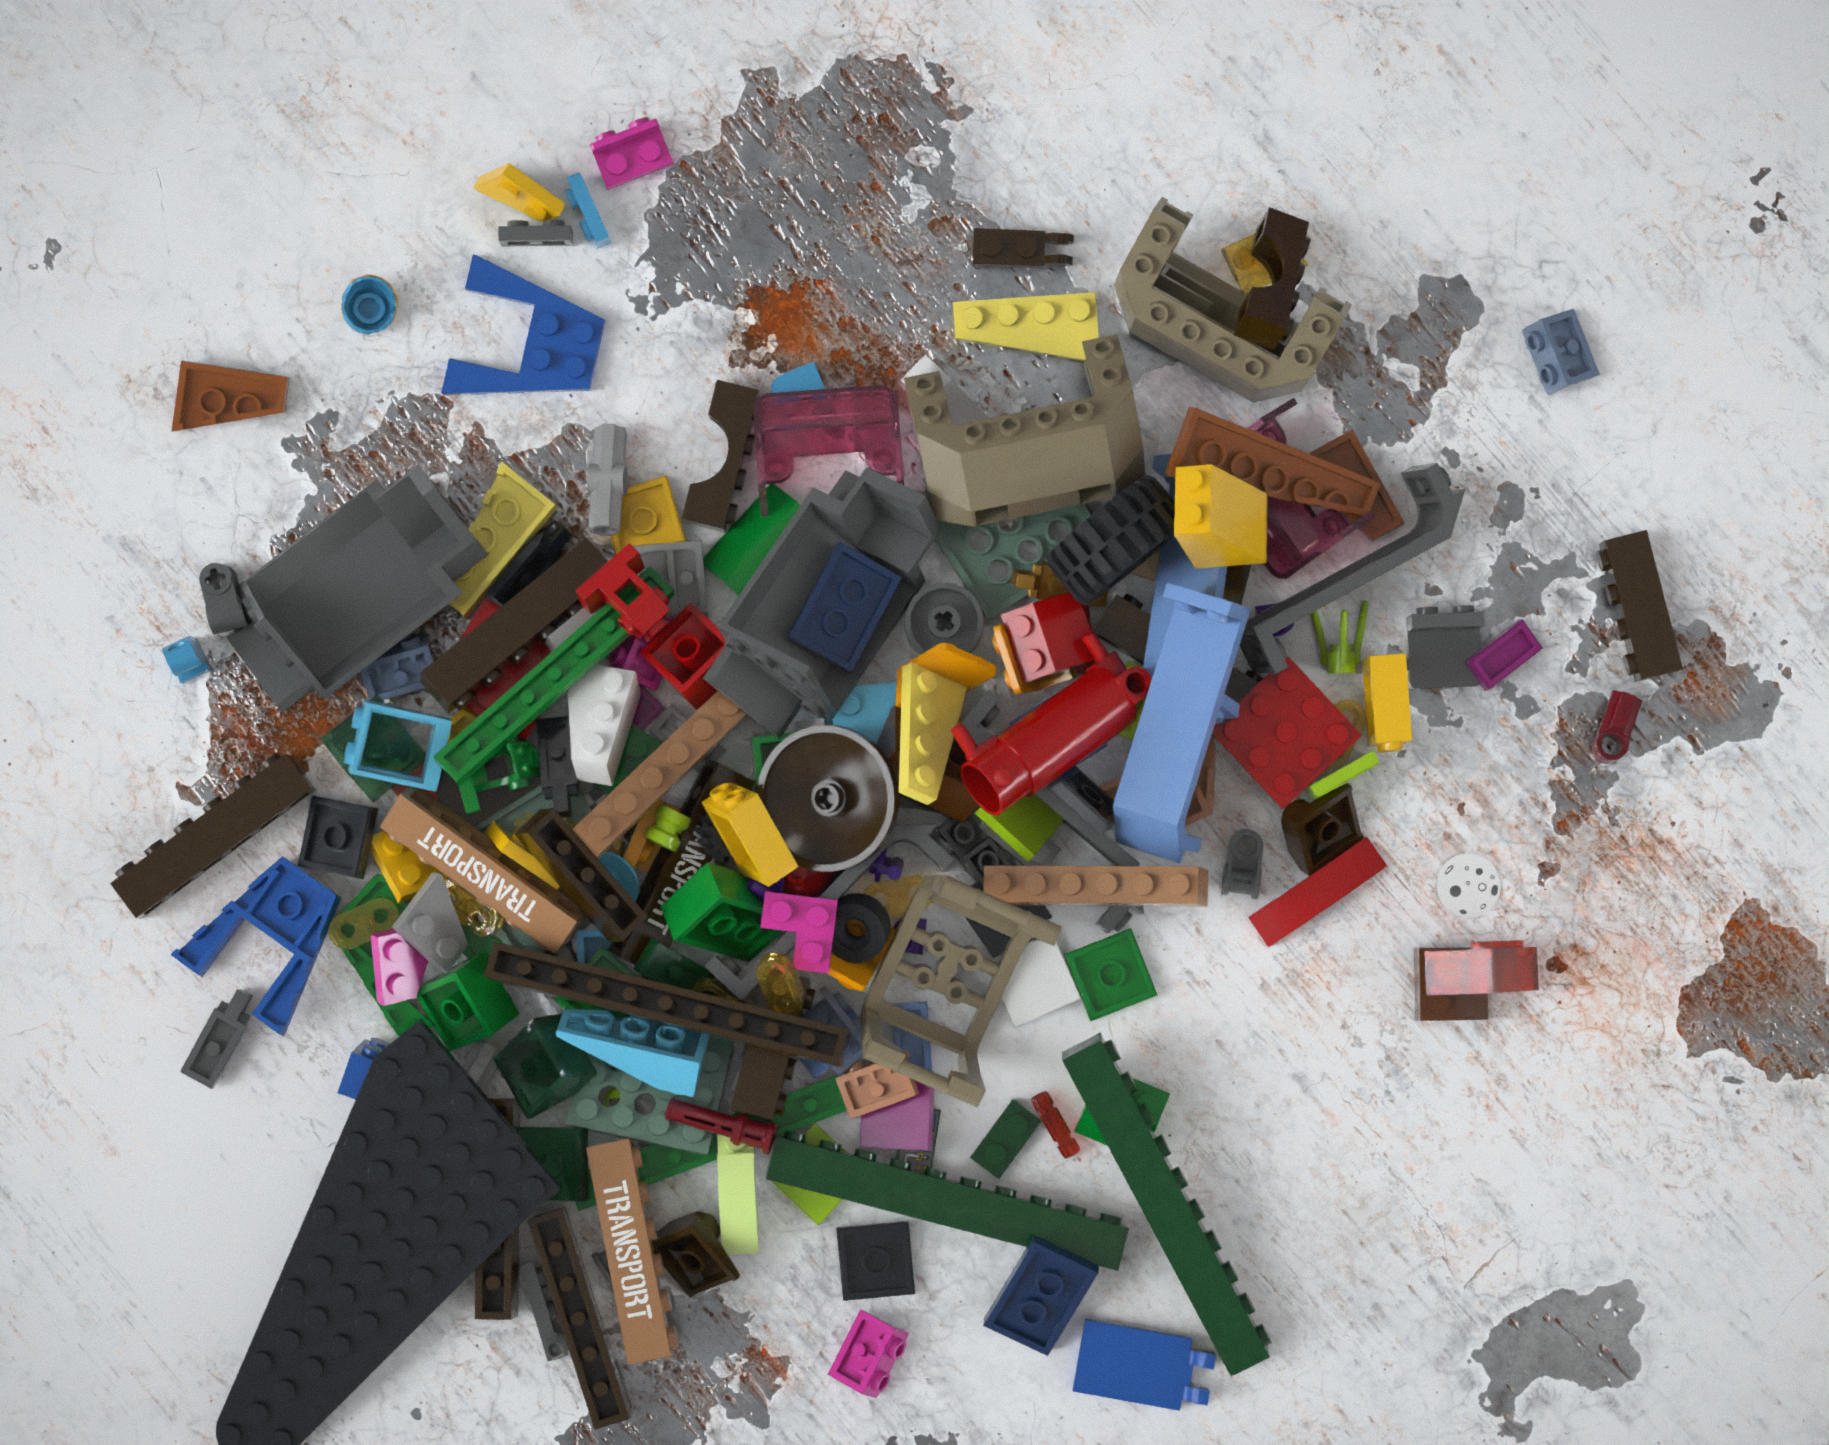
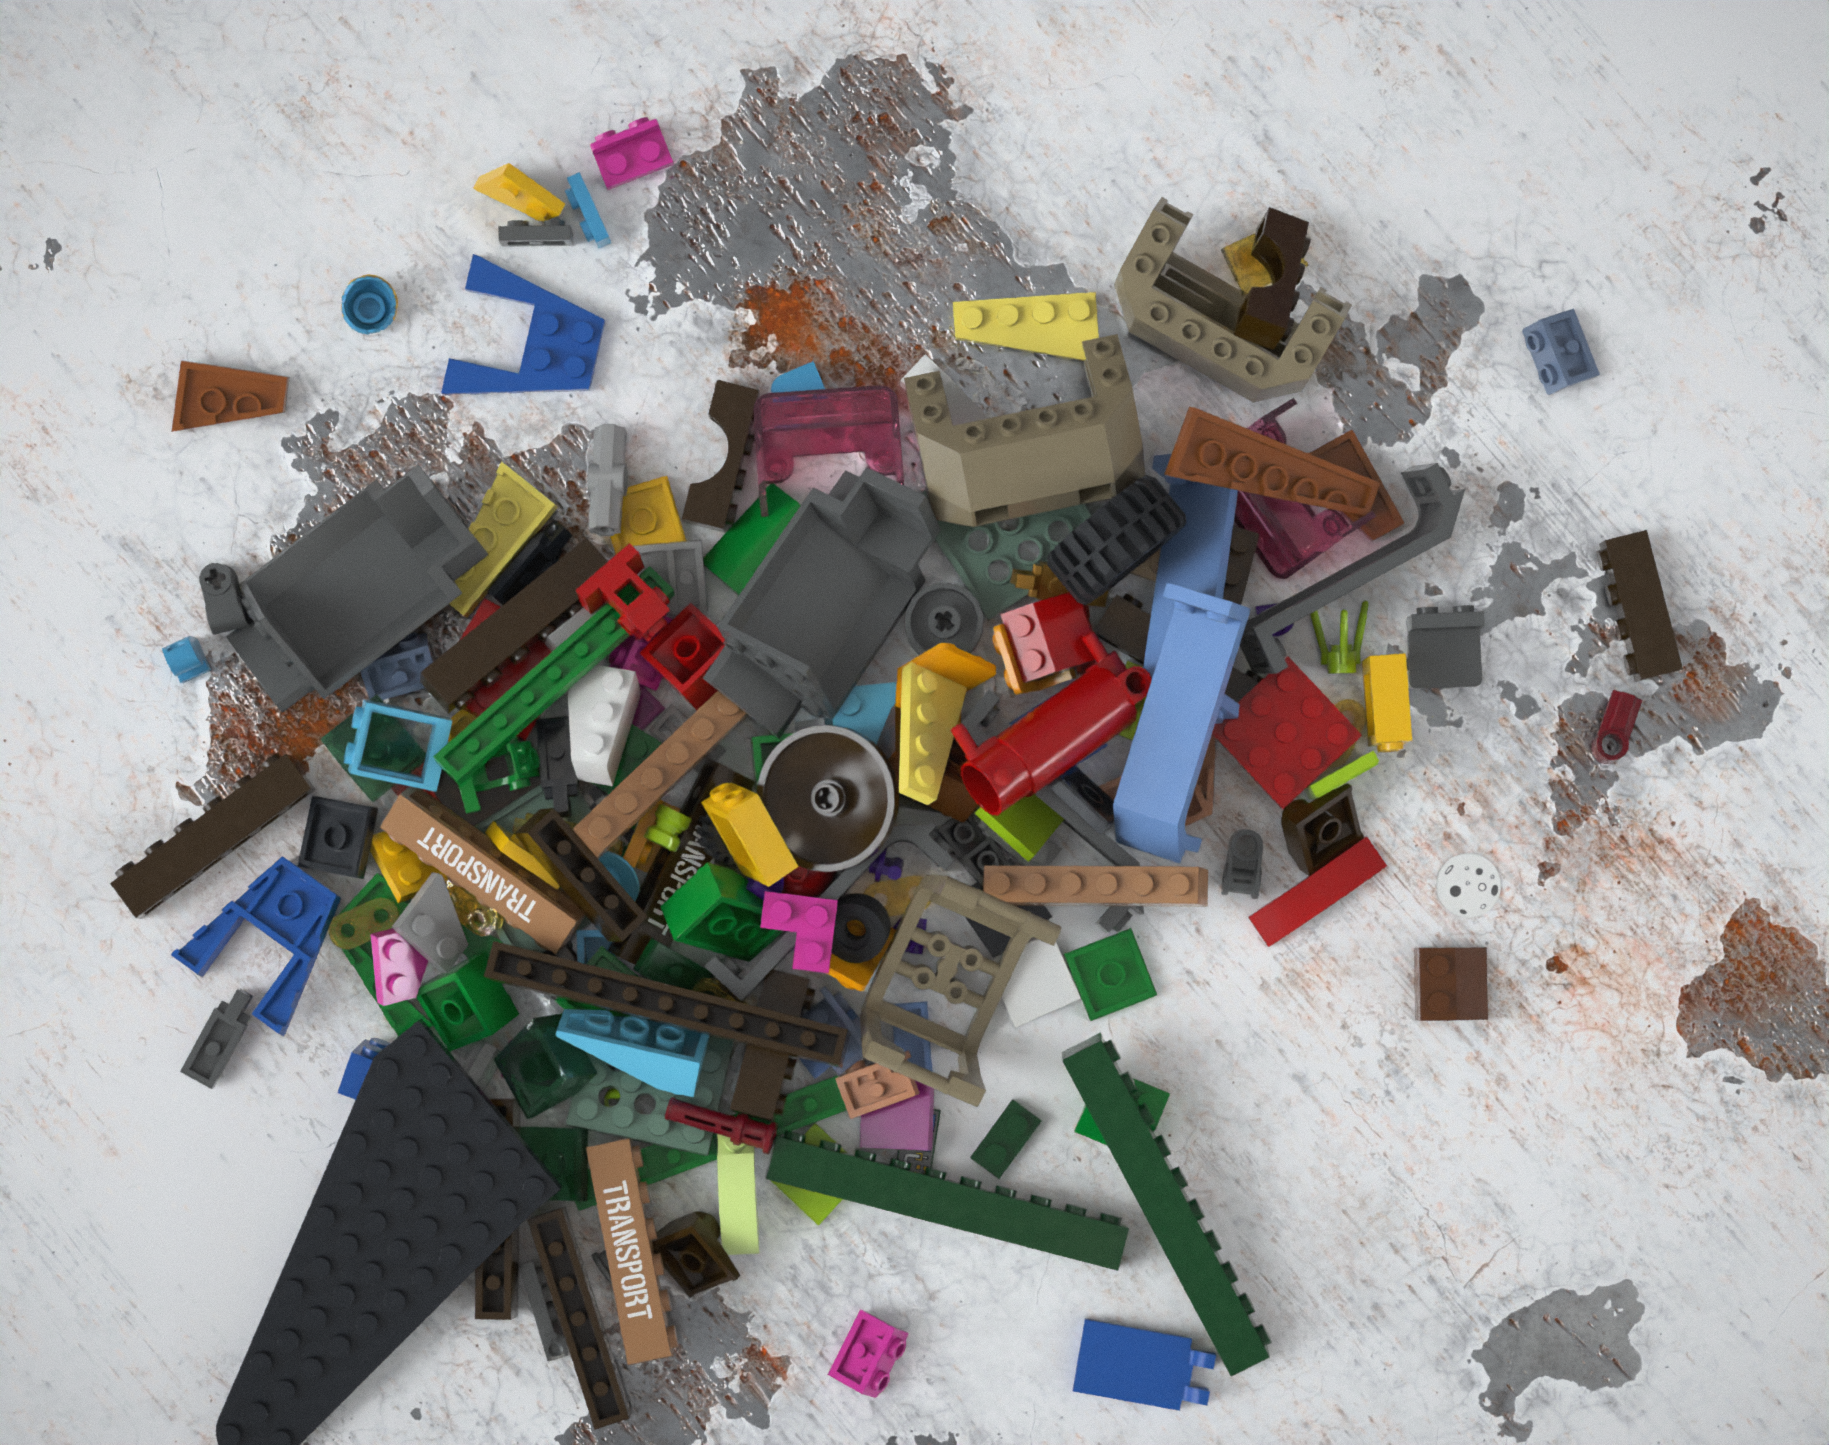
clear yellow plate [756,952,805,1016] -> none
dark blue plate [786,542,902,673] -> none
black tile [836,1221,915,1301] -> none
dark brown hinge [972,228,1074,269] -> none
dark blue plate [983,1235,1099,1356] -> none
clear red axle [1031,1091,1080,1159] -> none
yellow slope [1174,464,1267,569] -> none
clear red wedge [1424,940,1539,995] -> none
magenta tile [1465,619,1543,691] -> none

